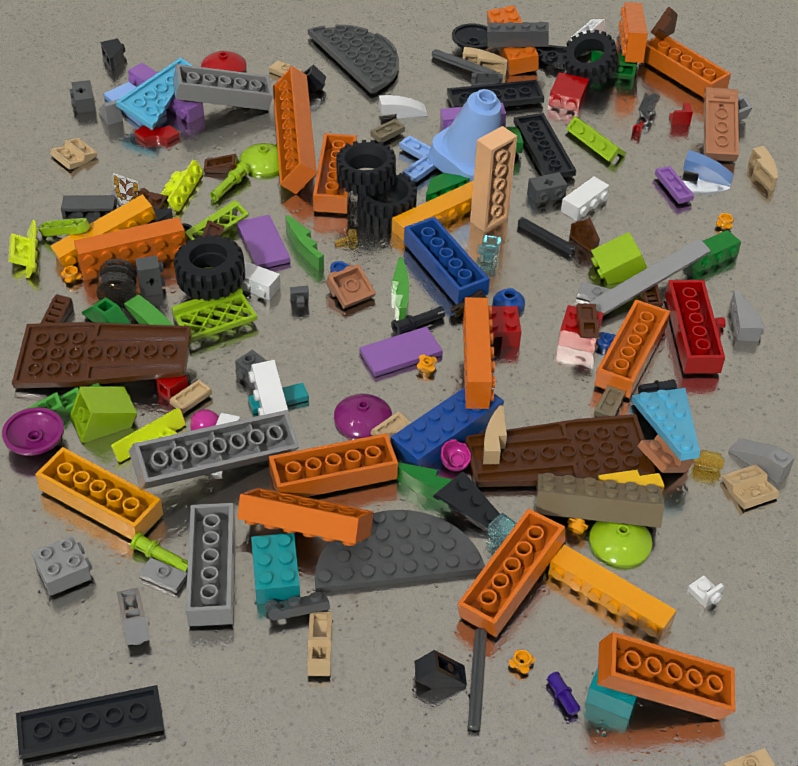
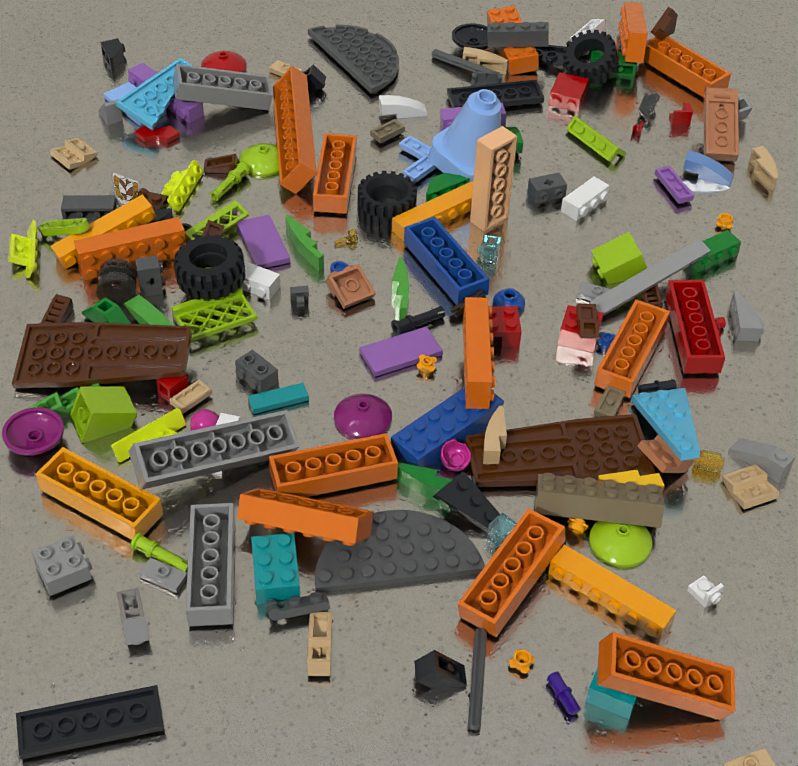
light orange plate [61,266,82,283] -> none
dark grey brick [69,80,96,113] -> none
white brick [248,360,289,416] -> none
black tyre [336,140,396,196] -> none
tan plate [370,411,411,442] -> none
black plate [513,113,576,177] -> none
black axle [517,217,576,255] -> none
reddish brown plate [569,217,600,253] -> none

